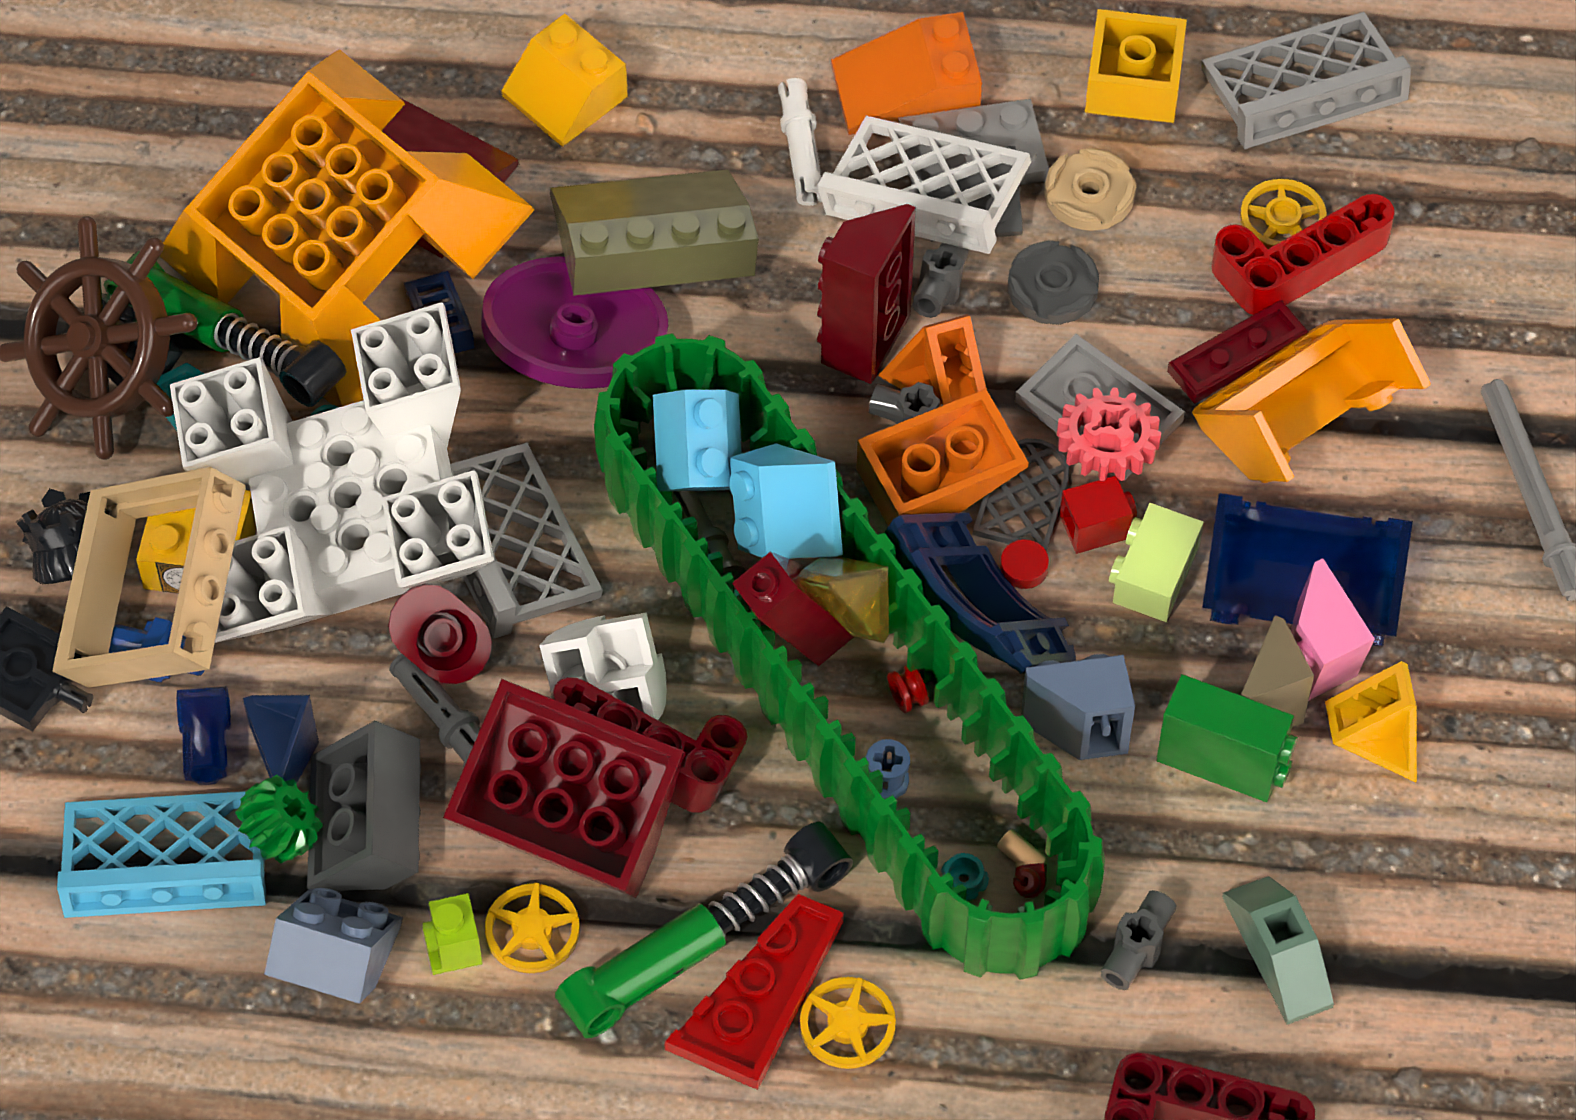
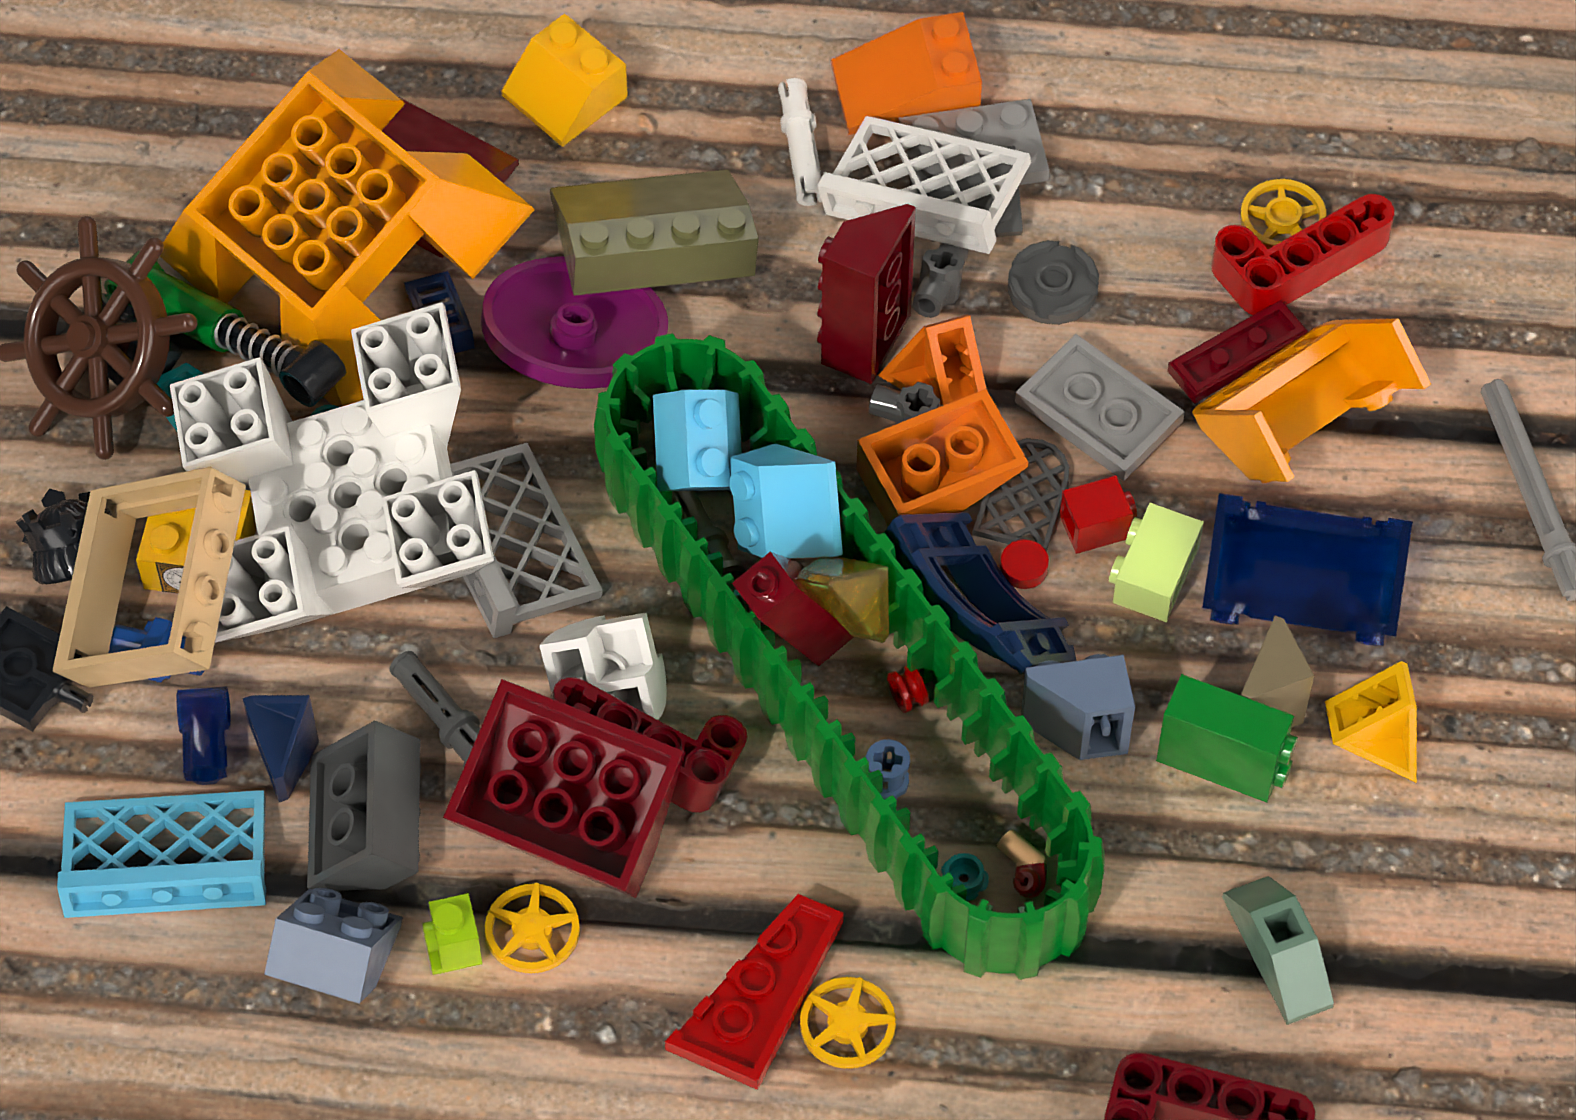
green gear [235,775,323,864] -> none
dark red piece [388,584,492,684] -> none
piece [554,821,853,1038] -> none
tan plate [1044,148,1136,231] -> none
coral gear [1057,387,1161,481] -> none
yellow brick [1085,9,1187,123] -> none
dark grey axle [1101,890,1177,990] -> none
light grey fence [1201,12,1411,149] -> none
bright pink slope [1291,559,1375,700] -> none

